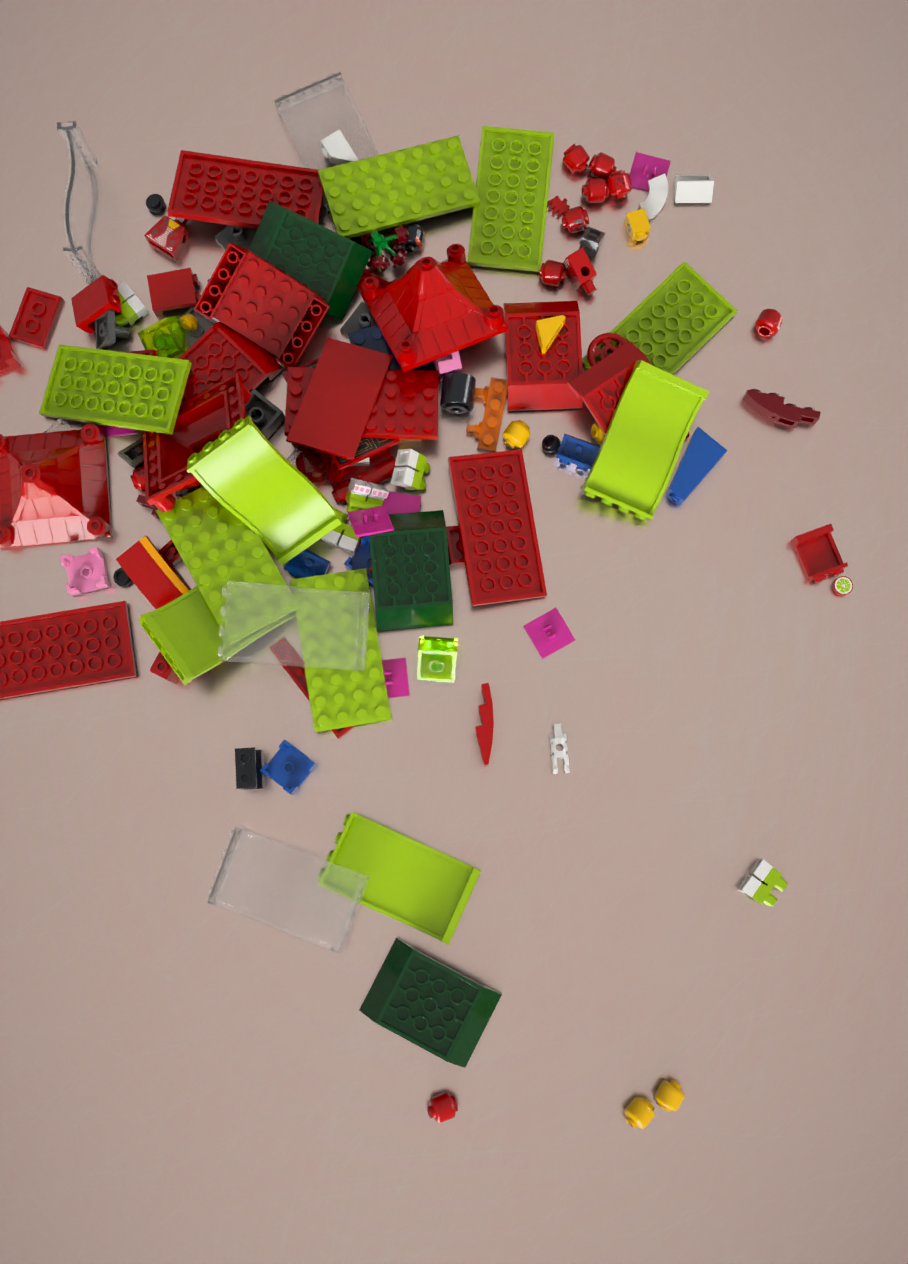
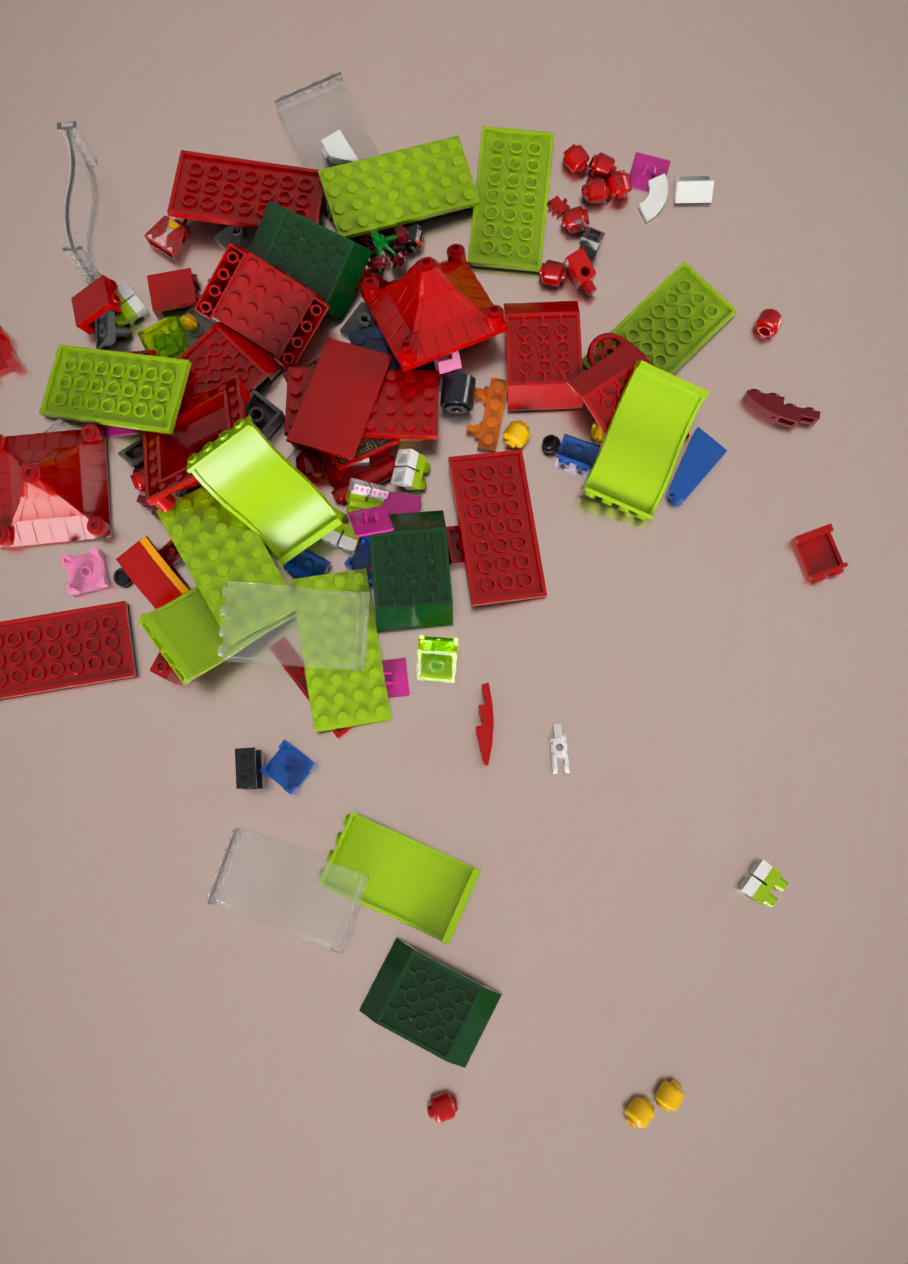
red tile [8,287,63,349] -> none
black plate [146,194,165,213] -> none
dark pink piece [523,608,575,659] -> none
yellow slope [536,315,566,354] -> none
yellow brick [624,208,651,241] -> none
tile [832,576,853,596] -> none

